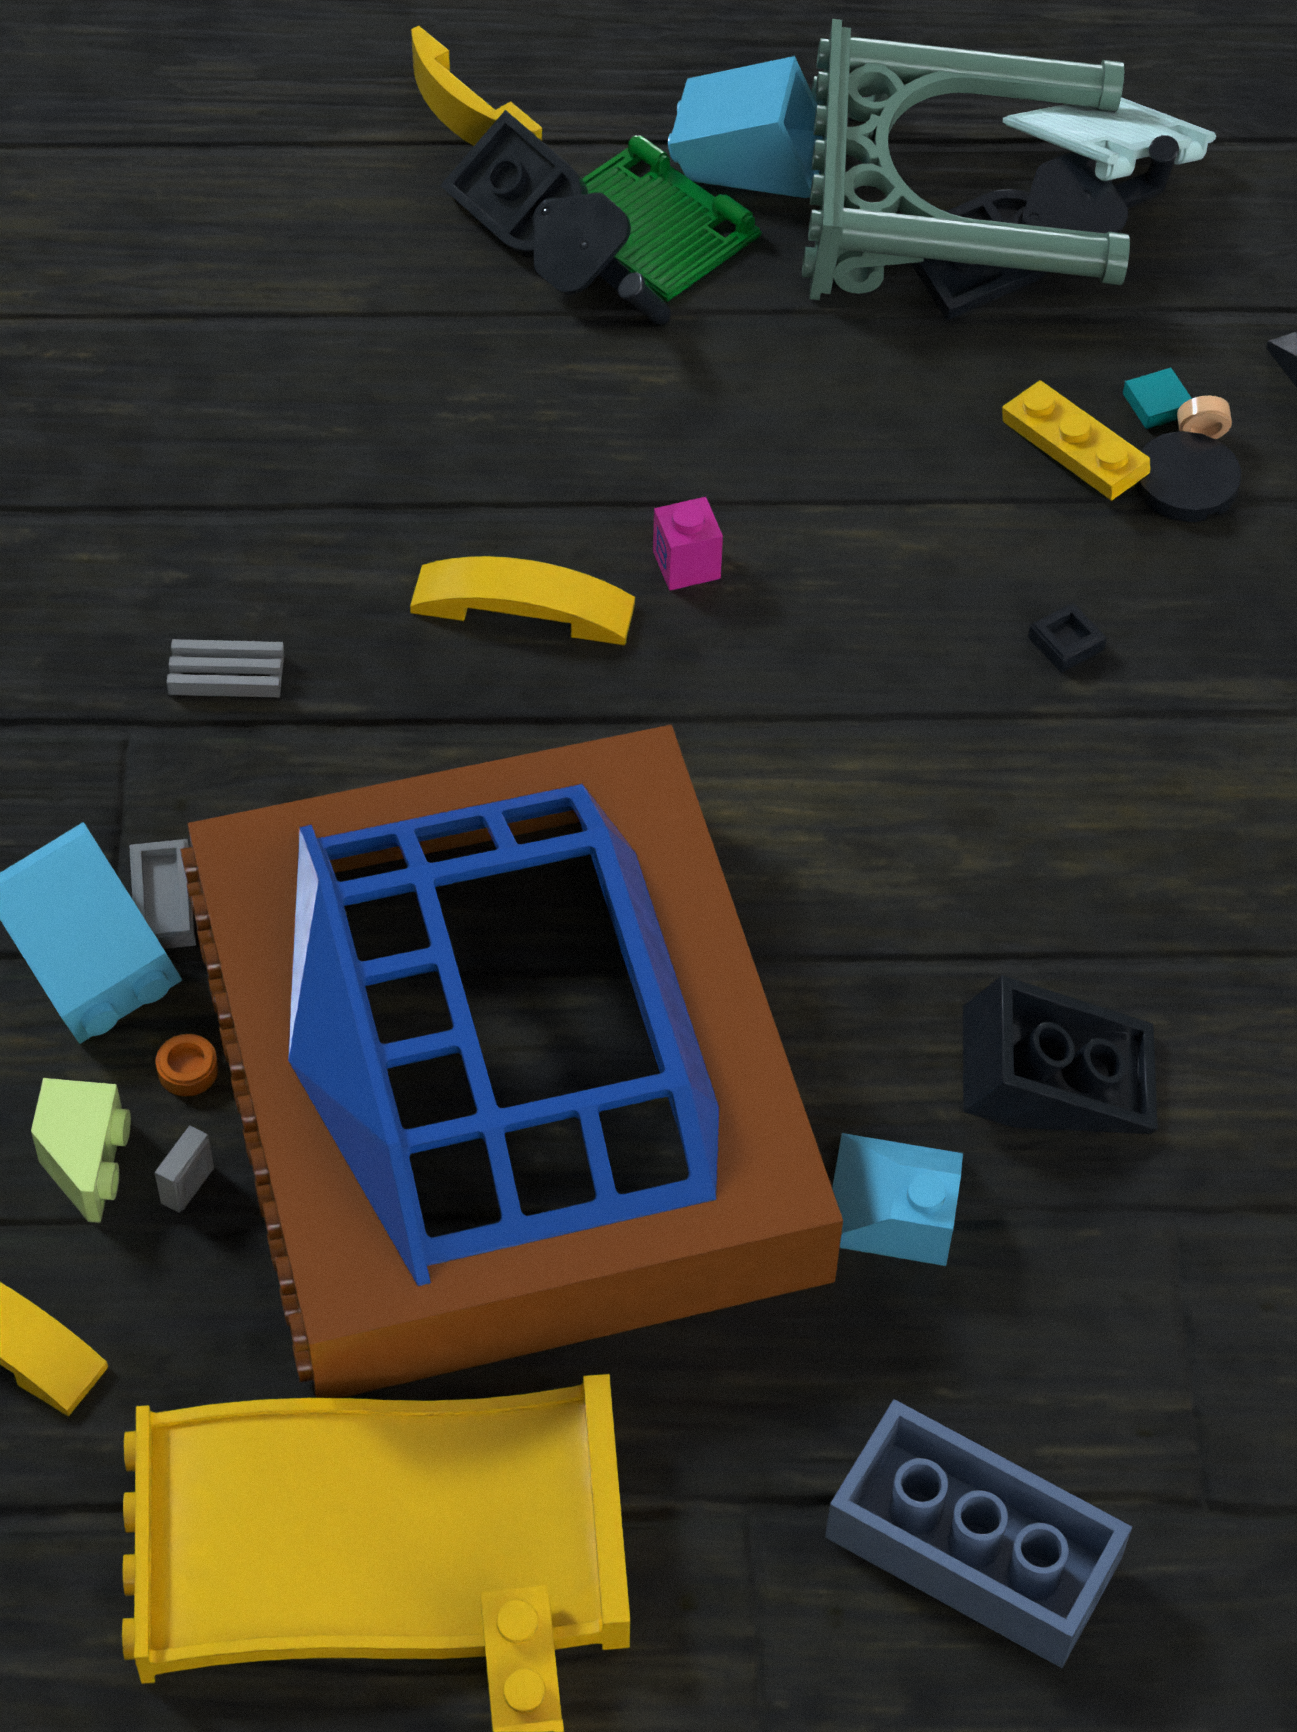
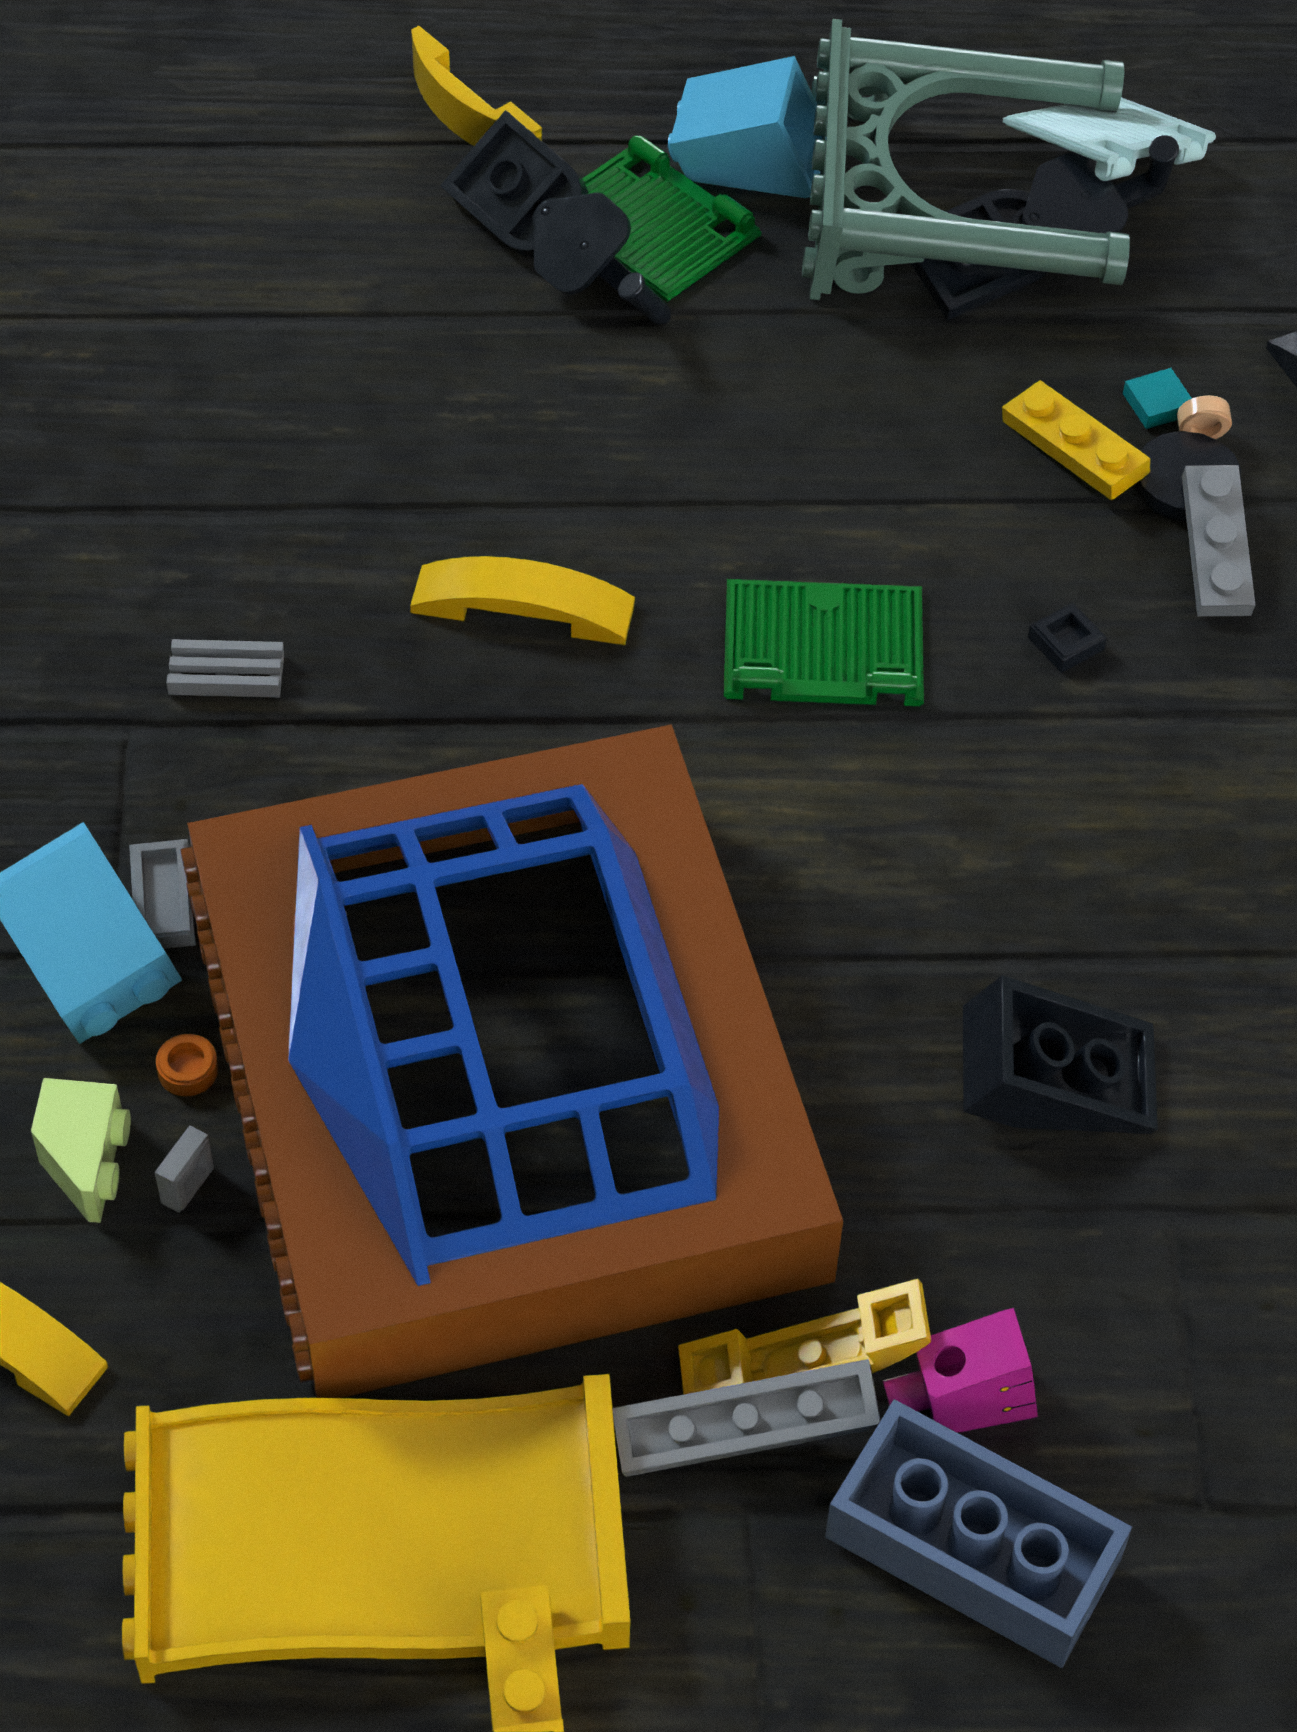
dark pink brick [653,497,723,591] -> none
medium azure slope [832,1133,963,1266] -> none
none -> light grey plate [612,1359,881,1477]
none -> yellow slope [678,1278,931,1394]
none -> green window [724,579,924,706]
none -> dark pink torso [882,1308,1038,1433]
none -> light grey plate [1182,465,1255,617]

